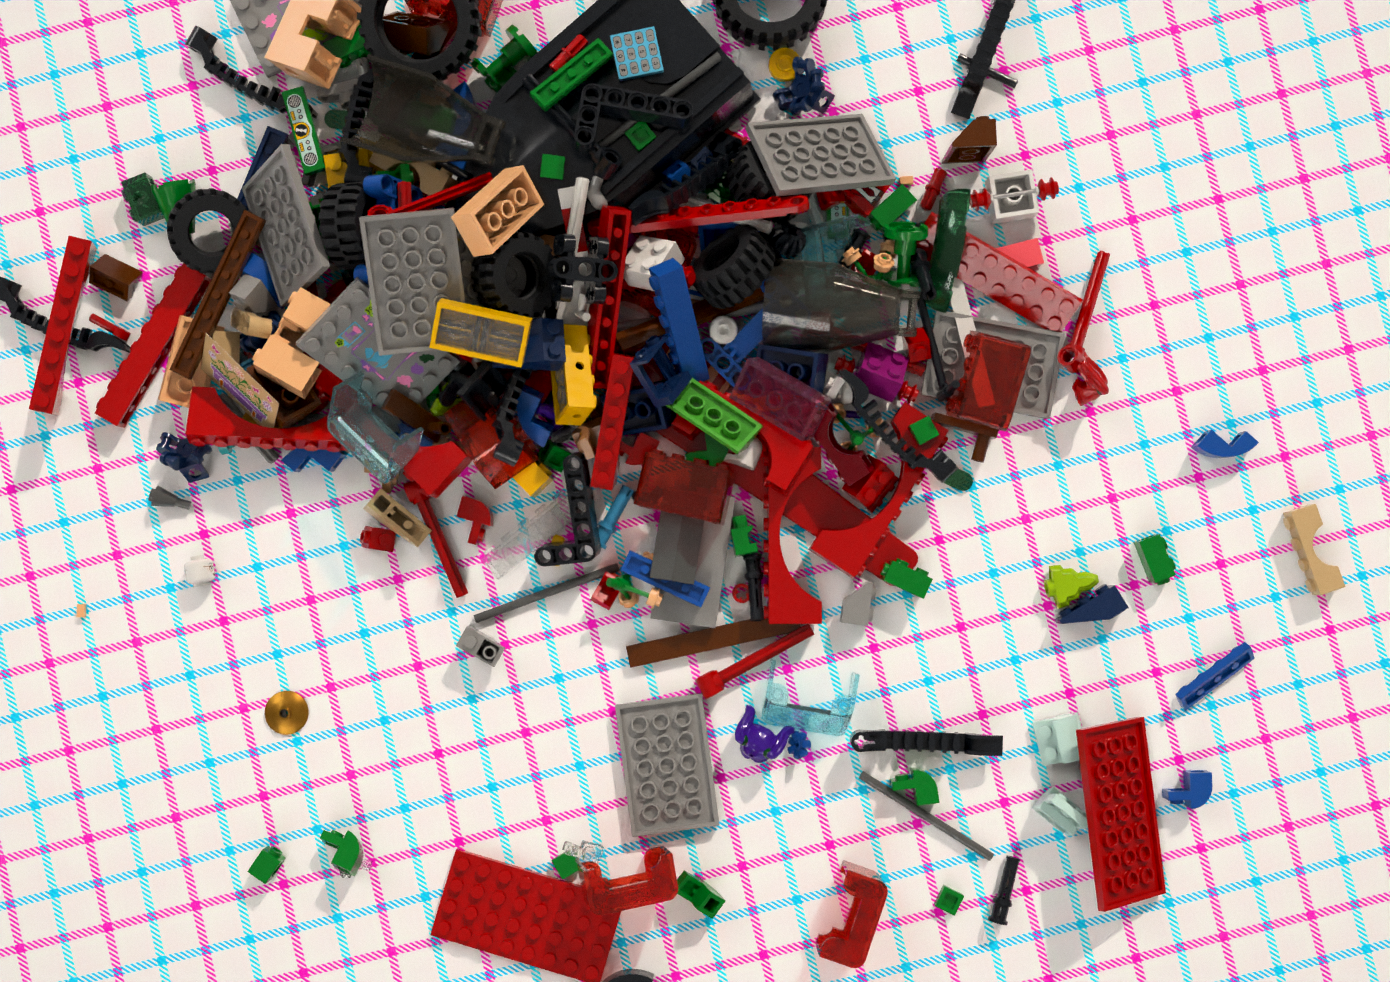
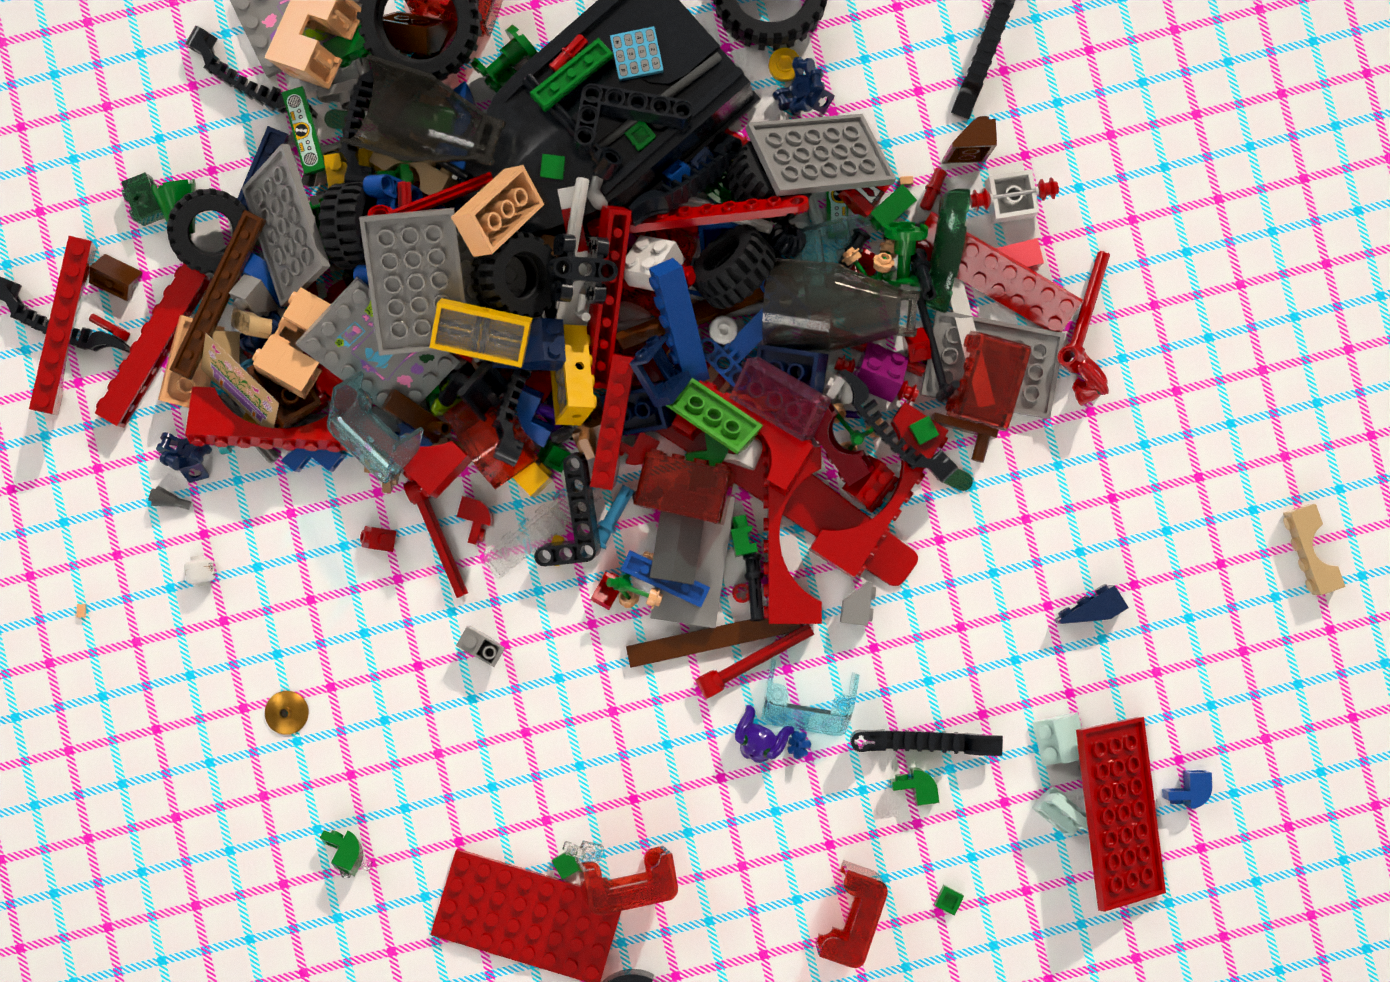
green brick [247,846,286,884] -> none
tan slope [363,488,432,548] -> none
dark grey piece [474,563,620,623] -> none
light grey plate [615,693,719,837] -> none
green brick [671,870,726,919] -> none
red bracket [816,190,845,211] -> none
dark grey piece [859,771,994,861] -> none
green brick [880,558,933,599] -> none
black bar [956,53,1018,89] -> none
black pin [988,855,1020,926] -> none
lime rock [1044,565,1099,609] -> none
green brick [1133,534,1176,585] -> none
blue plate [1175,642,1255,711] -> none
blue brick [1191,430,1259,458] -> none

